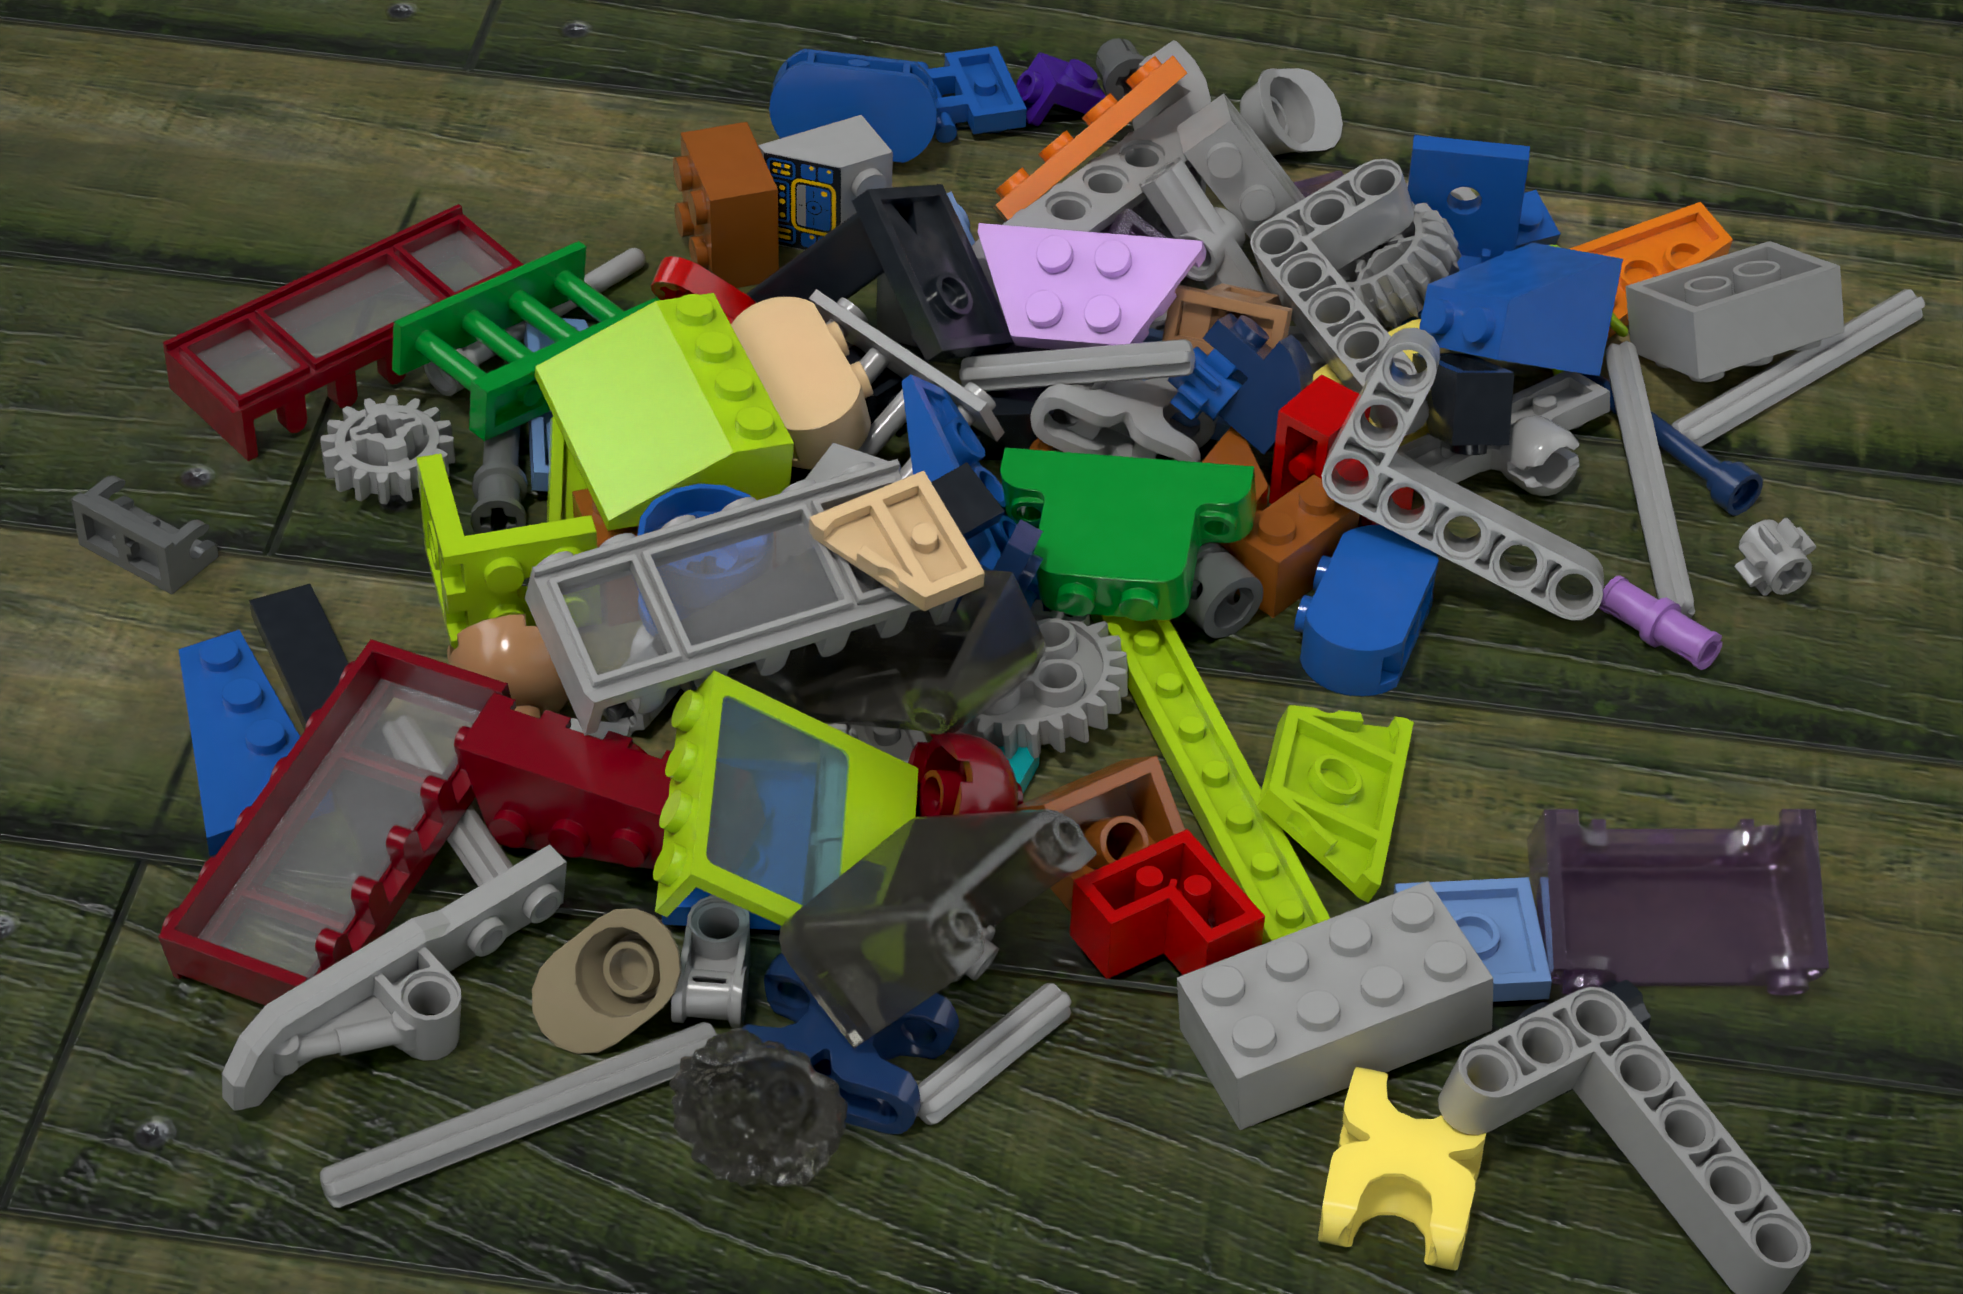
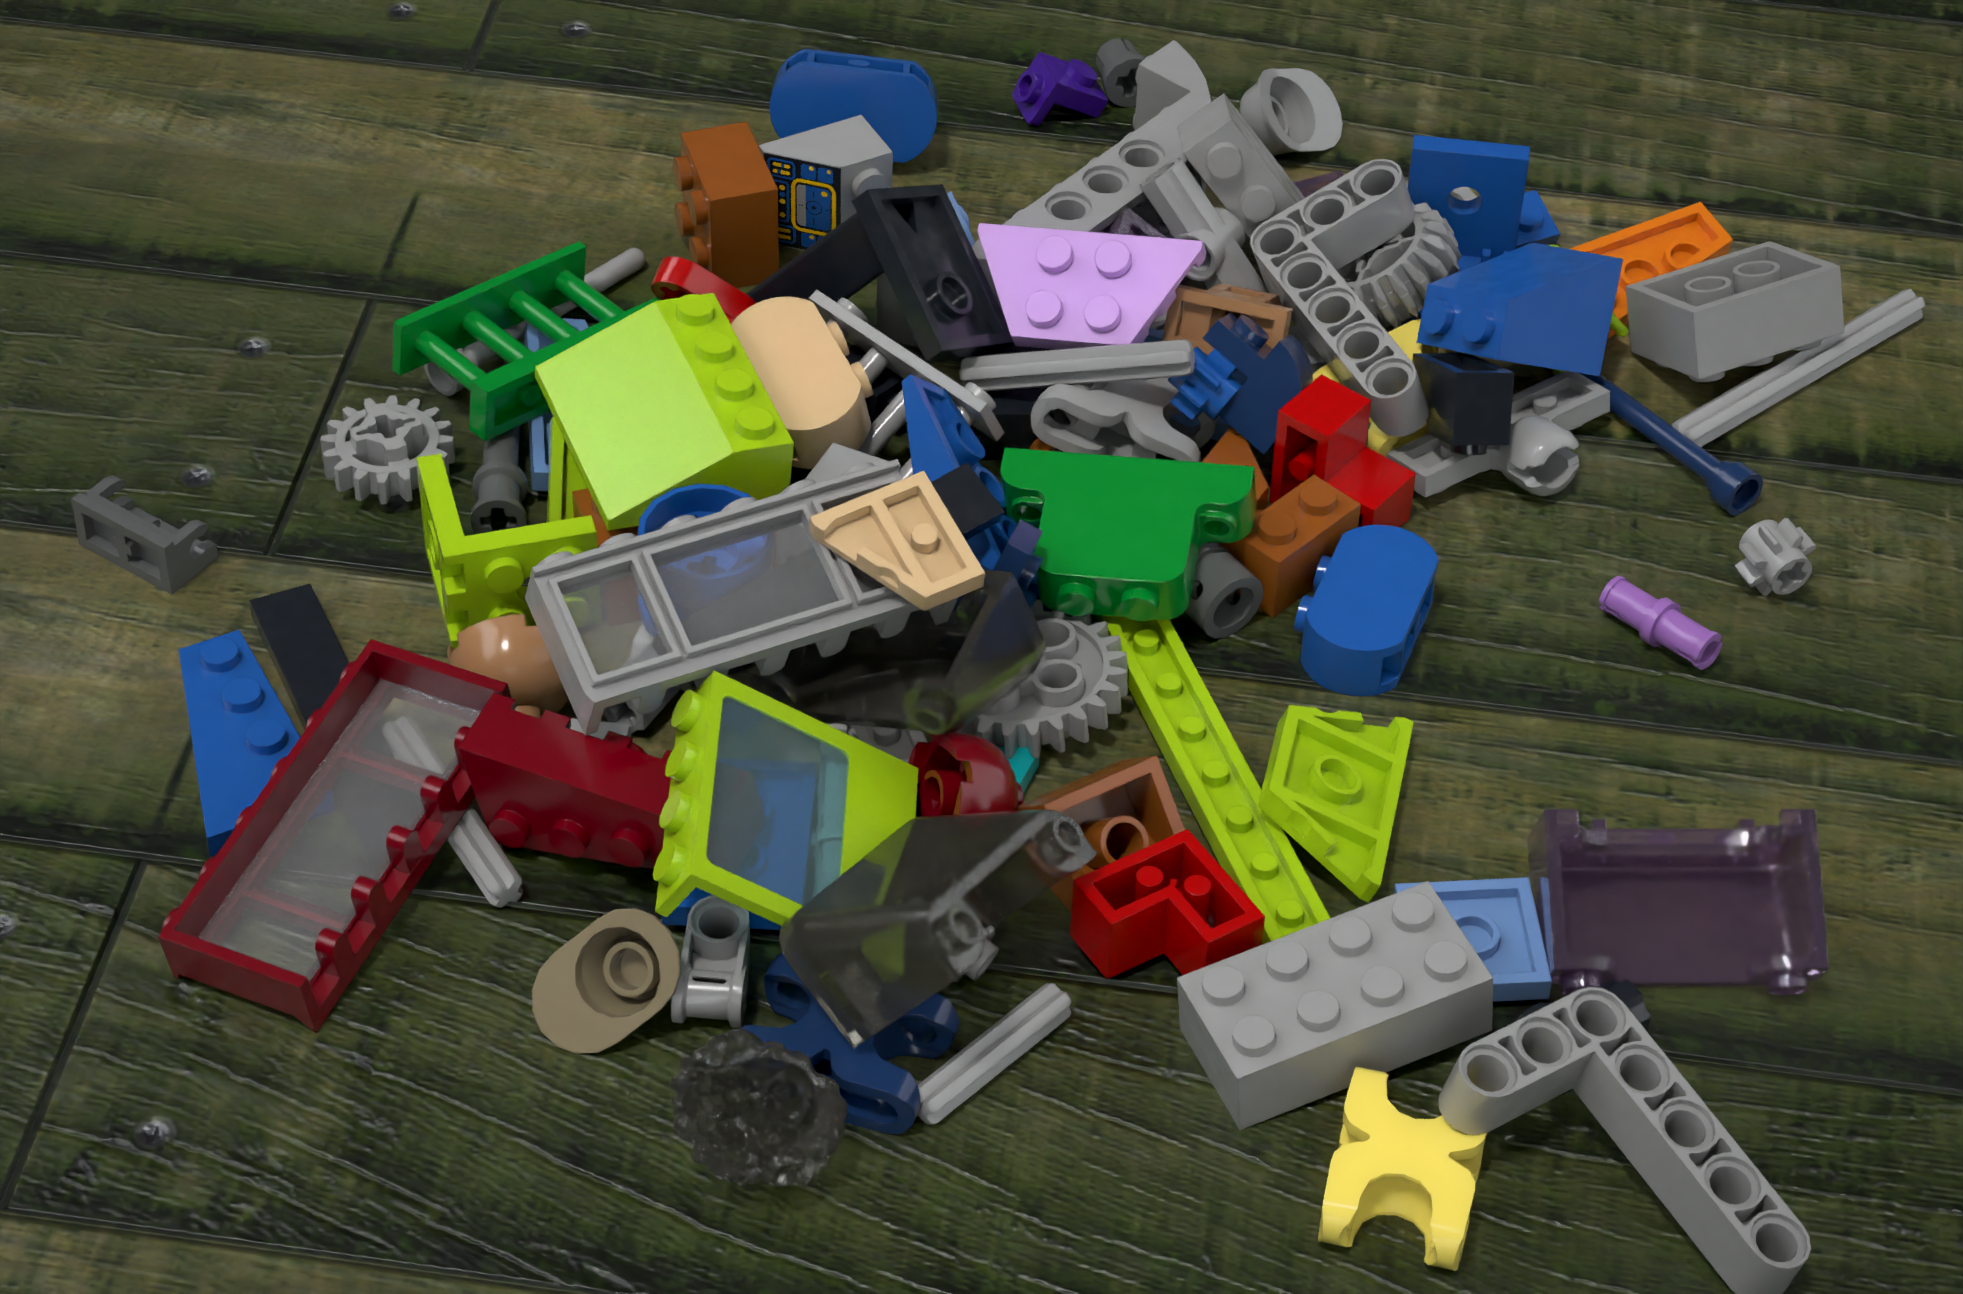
dark red window [163,204,524,461] -> none
light grey piece [222,844,567,1111] -> none
light grey axle [320,1022,722,1208] -> none
blue plate [917,46,1027,143] -> none
orange plate [993,56,1187,222] -> none
light grey beam [1321,328,1604,620] -> none
light grey axle [1604,341,1695,618] -> none

